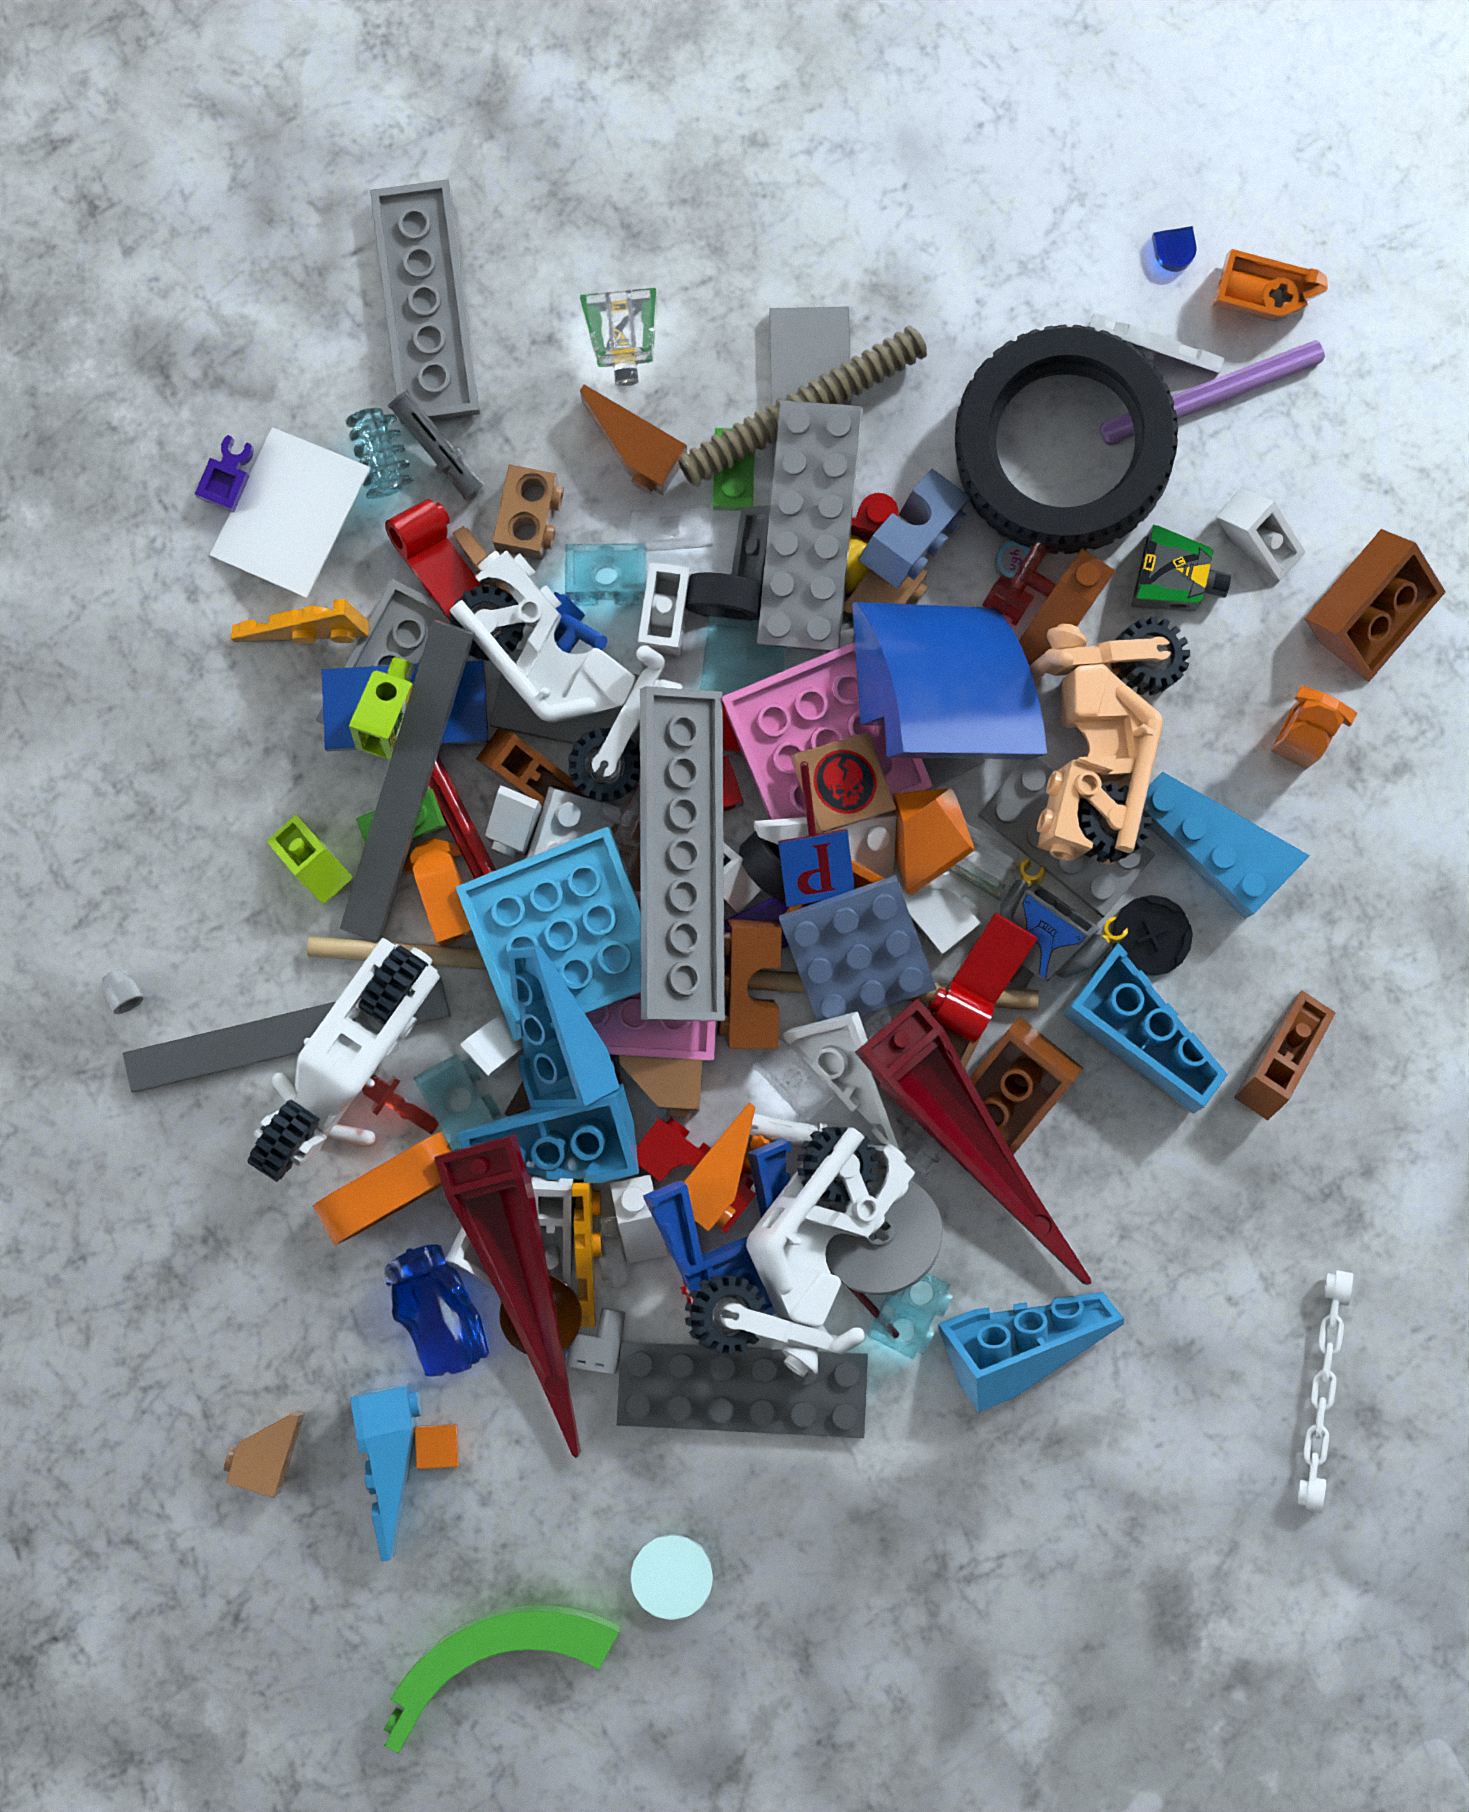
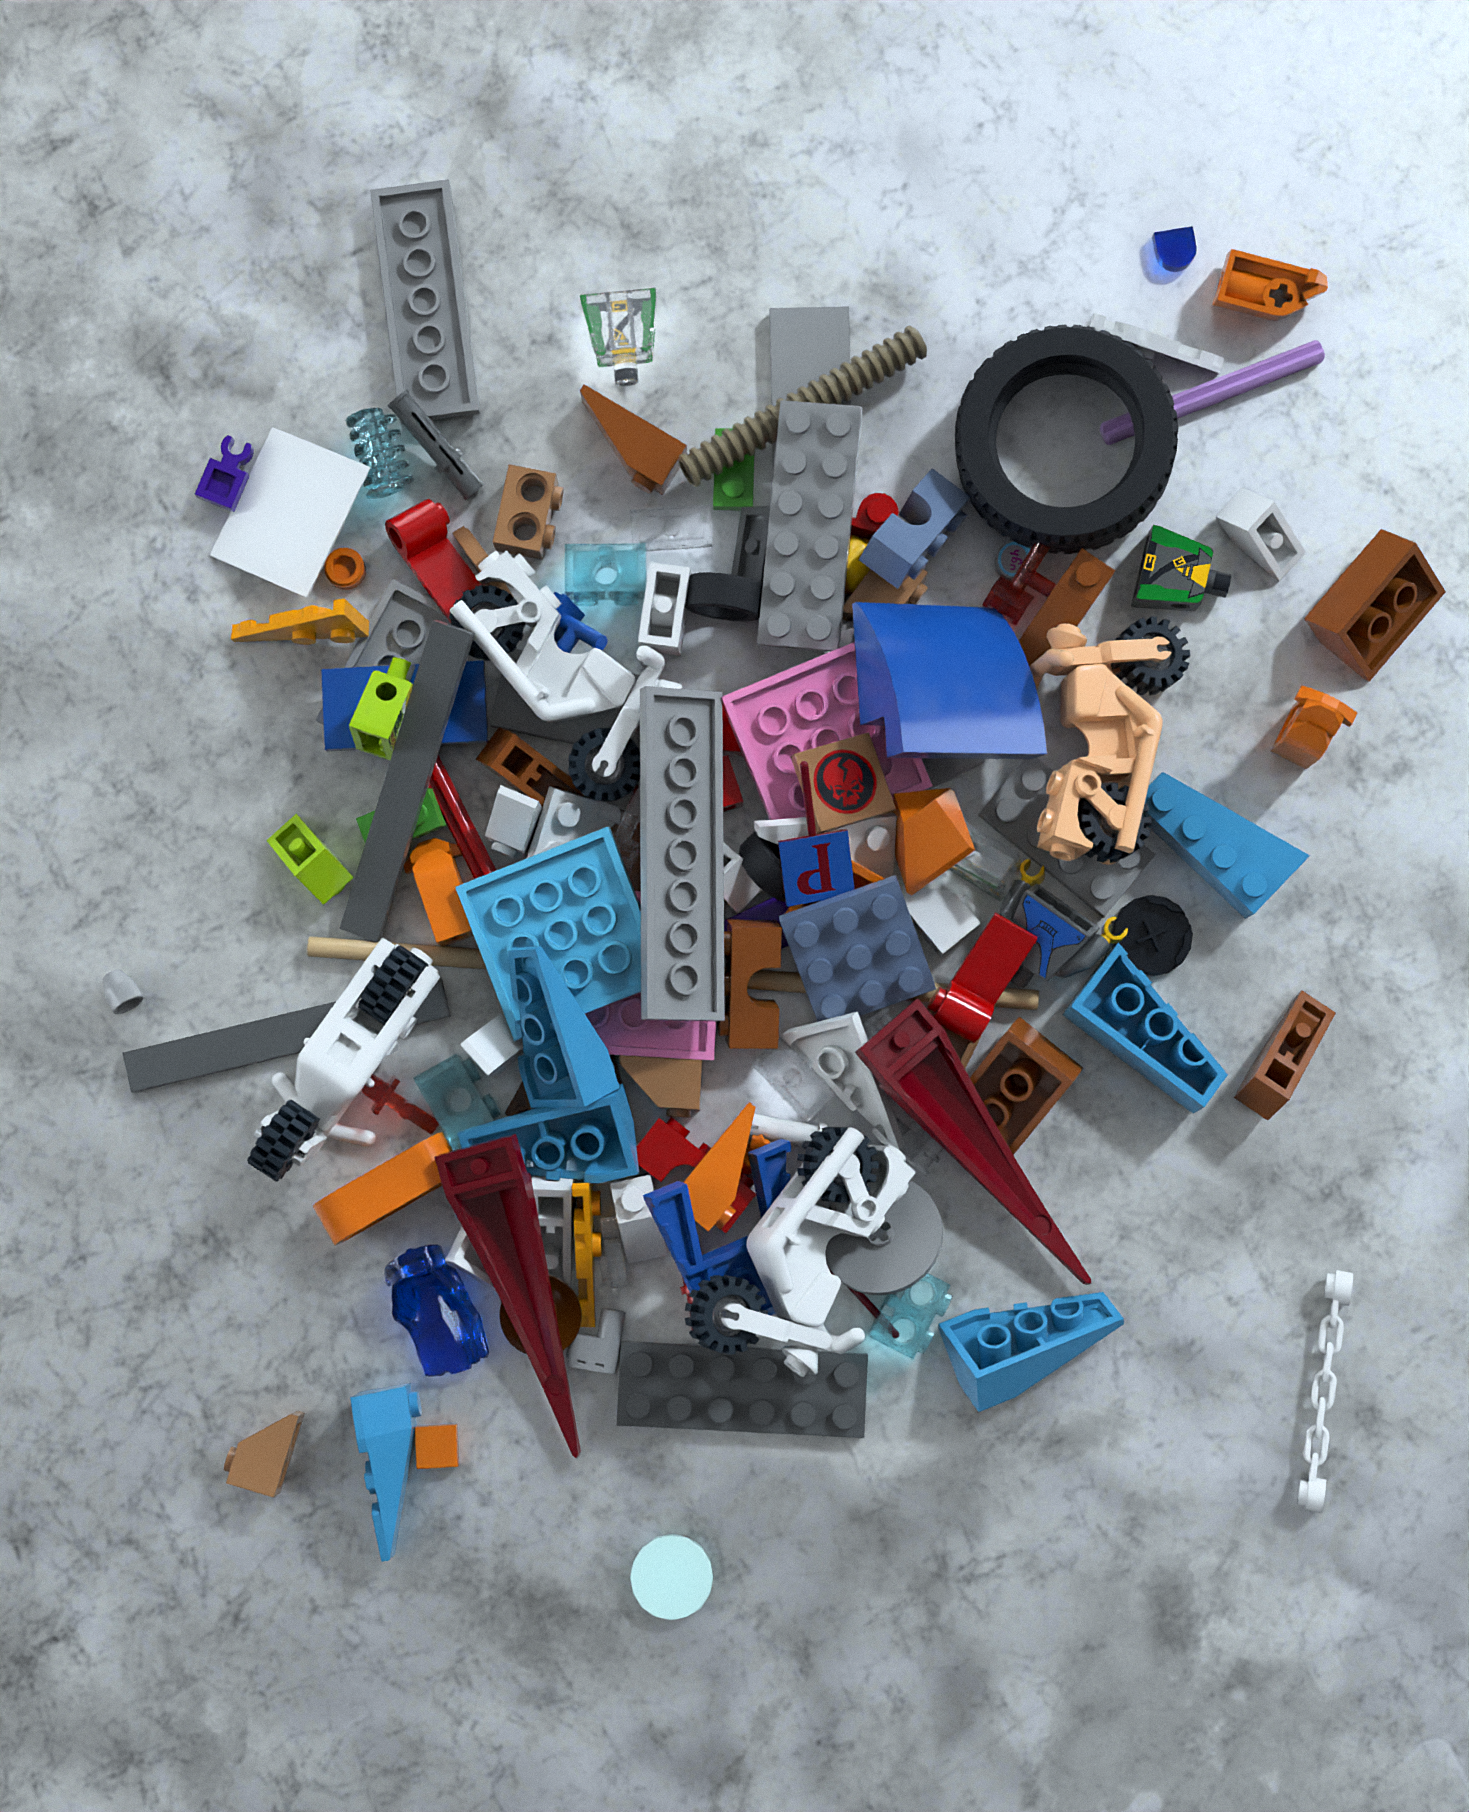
bright green arch [383,1604,621,1754] -> none
clear light blue tile [700,616,786,697] -> none
none -> orange tile [324,548,366,590]

